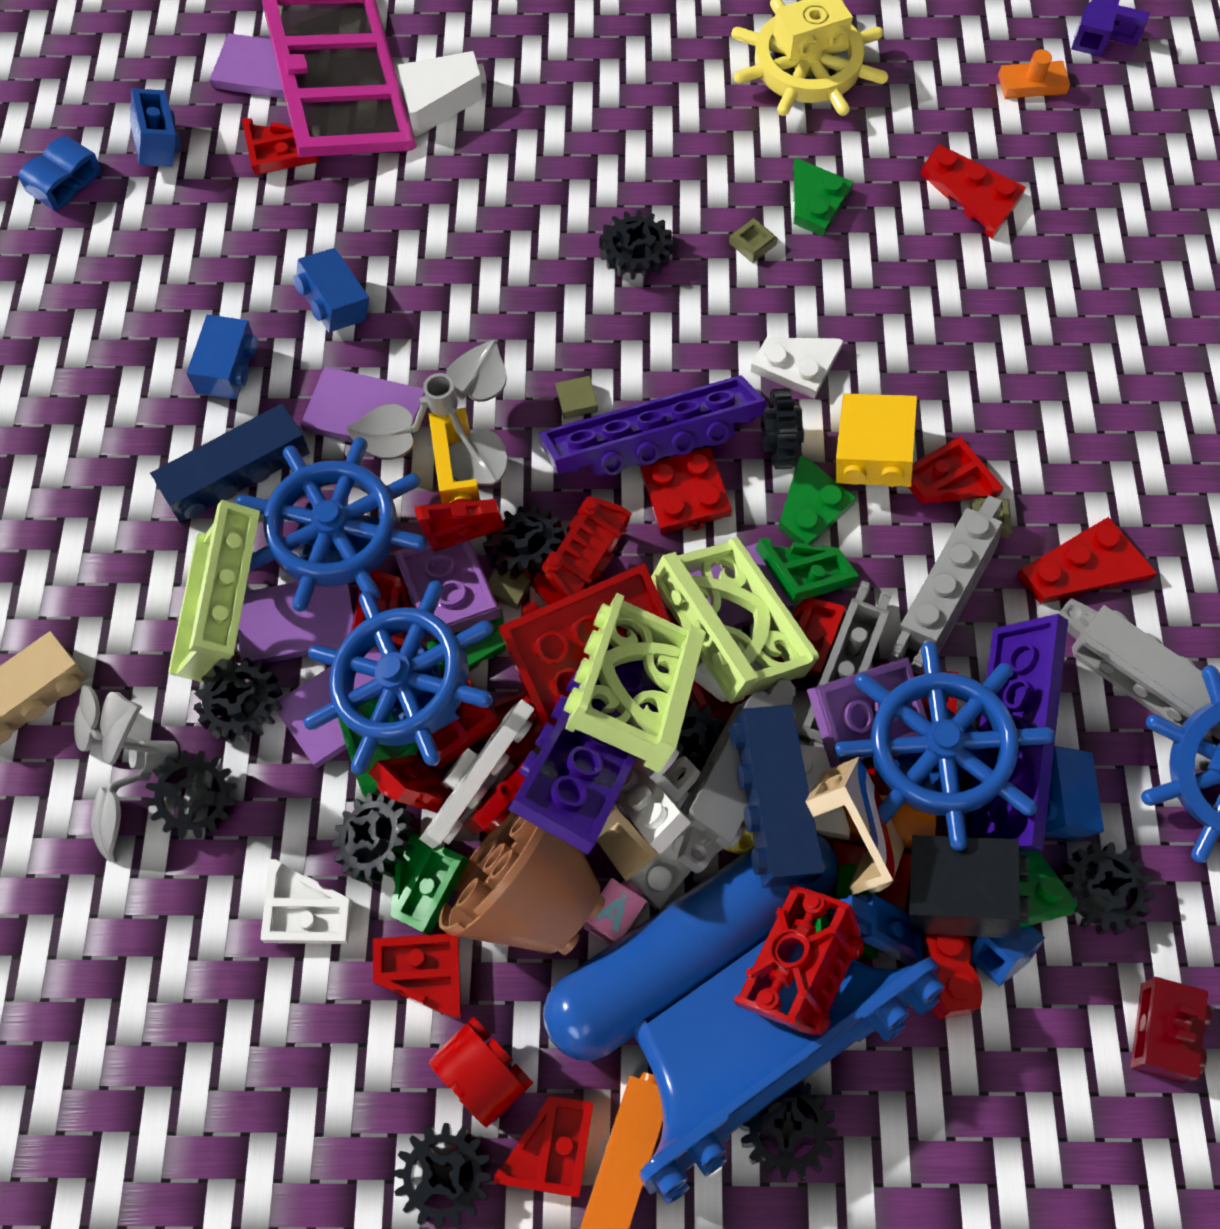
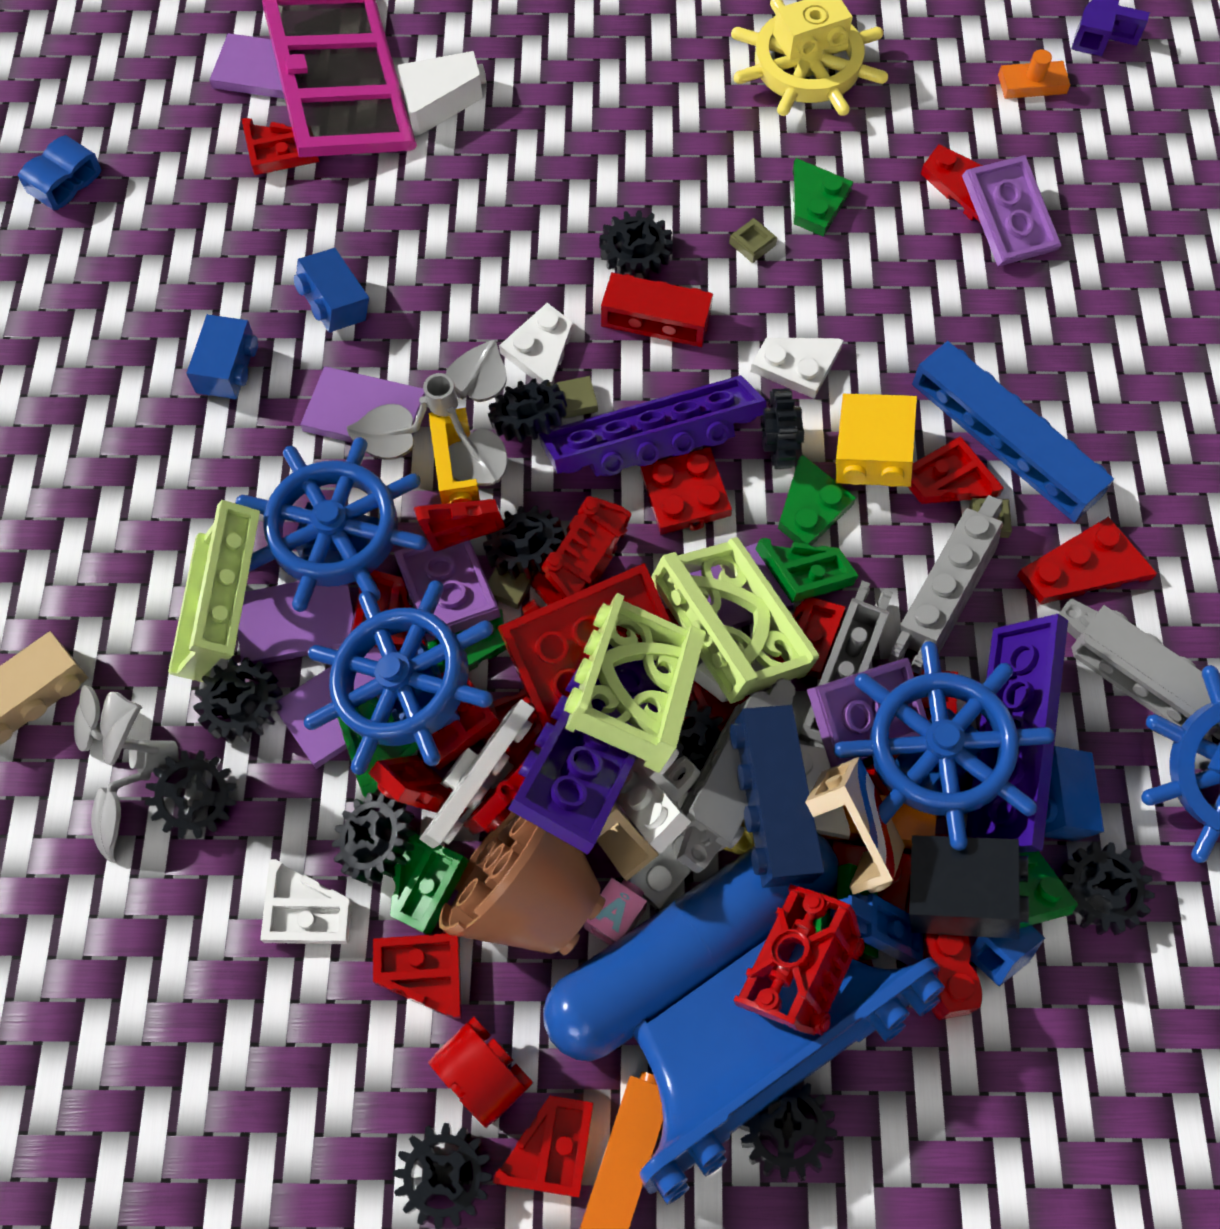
blue brick [130,88,180,166] -> none
dark blue brick [150,403,310,523] -> none
dark red brick [1130,977,1212,1084] -> none
none -> black gear [488,378,567,442]
none -> white wing [499,303,573,385]
none -> red brick [601,272,713,348]
none -> blue brick [912,341,1114,523]
none -> medium lavender tile [962,155,1062,267]

